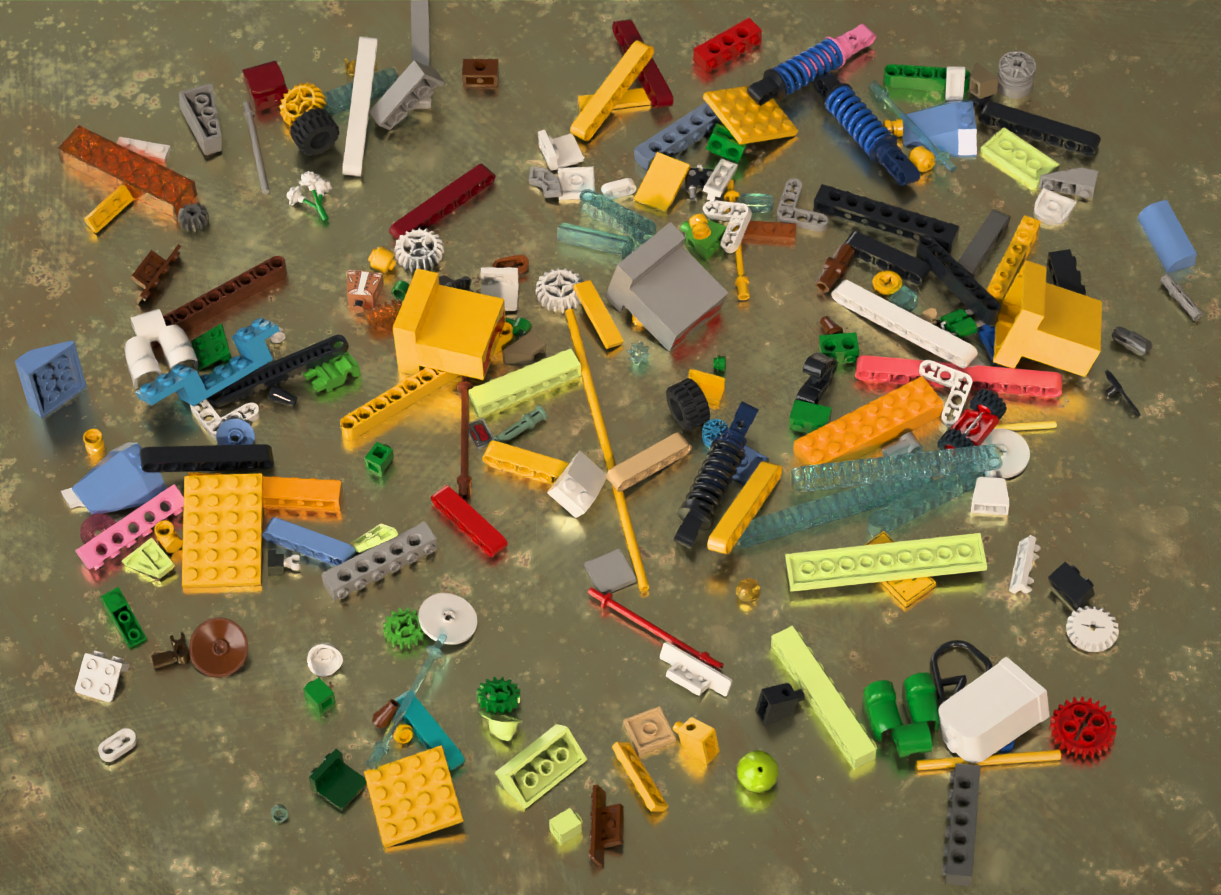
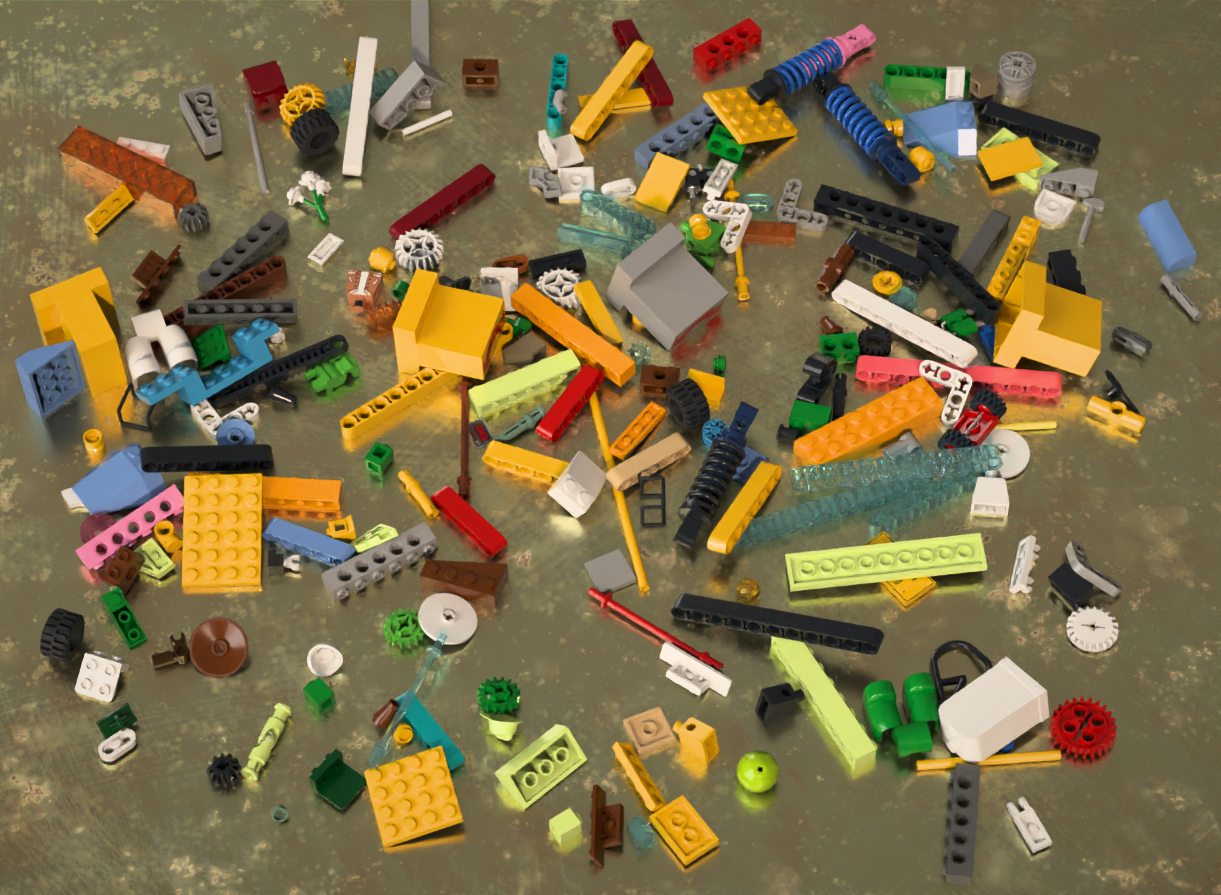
none -> yellow piece [30,267,127,397]
none -> black tyre [40,608,85,663]
none -> dark green hips [96,703,138,739]
none -> reddish brown brick [102,545,145,594]
none -> black piece [117,383,165,431]
none -> dark grey brick [183,299,298,325]
none -> dark grey brick [196,210,289,293]
none -> black gear [206,752,242,788]
none -> yellowish green piece [241,703,292,781]
none -> white tile [307,232,344,266]
none -> yellow window [326,514,356,543]
none -> yellow pin [398,469,439,519]
none -> white bar [402,109,452,136]
none -> reddish brown wedge [420,560,508,608]
none -> light orange brick [510,283,636,387]
none -> black plate [529,248,587,279]
none -> red beam [536,363,605,443]
none -> teal beam [546,53,569,130]
none -> light grey arm [552,89,568,114]
none -> light orange tile [608,401,667,461]
none -> clear light blue brick [627,816,656,852]
none -> reddish brown brick [640,365,680,396]
none -> black piece [640,476,666,527]
none -> yellow plate [649,795,719,866]
none -> black beam [671,593,884,655]
none -> bright green arm [687,249,715,269]
none -> black bush [776,424,799,445]
none -> black pin [832,373,847,421]
none -> black tyre [858,325,892,357]
none -> yellow tile [978,137,1042,181]
none -> white hinge [1006,797,1052,853]
none -> light grey beam [1065,540,1122,597]
none -> light grey piece [1078,198,1105,243]
none -> yellow piece [1087,395,1147,433]

